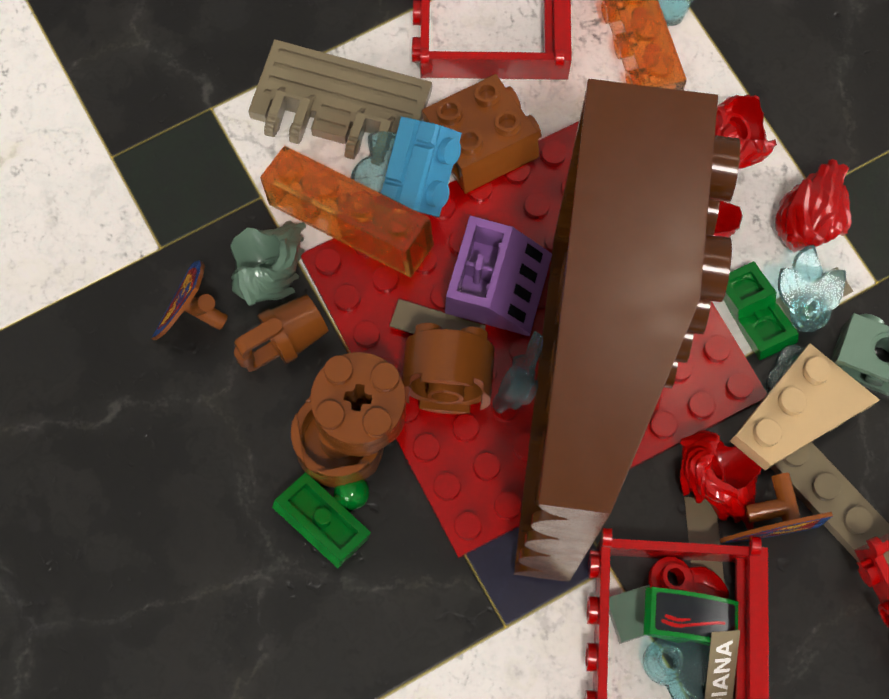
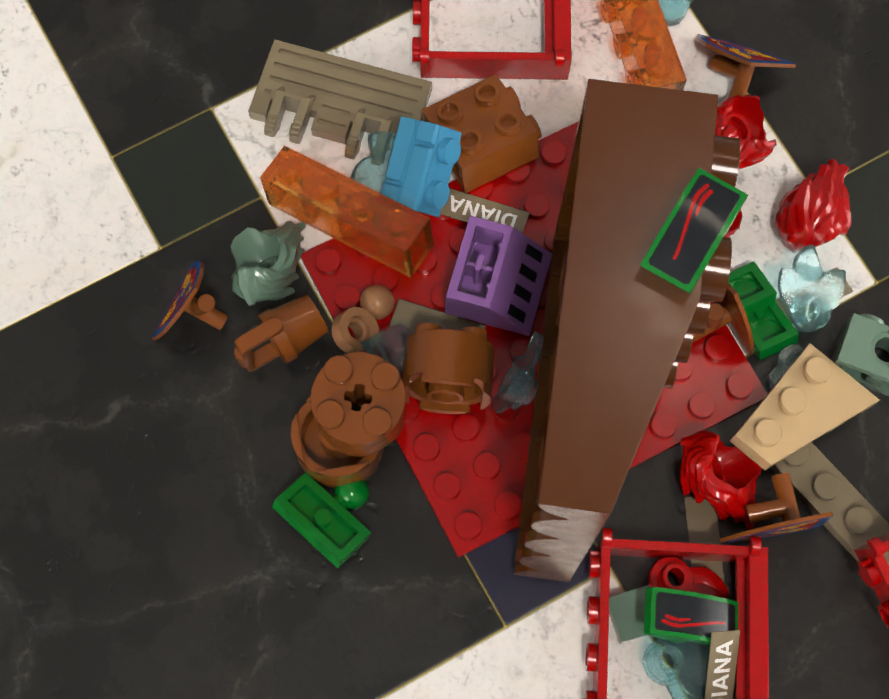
none -> medium nougat plate [332,285,395,353]
none -> clear light blue tile [360,324,413,379]
none -> dark tan sticker [440,188,529,233]
none -> black slope [640,167,748,294]
none -> dark orange shield [692,283,754,358]
none -> dark orange shield [697,34,796,97]

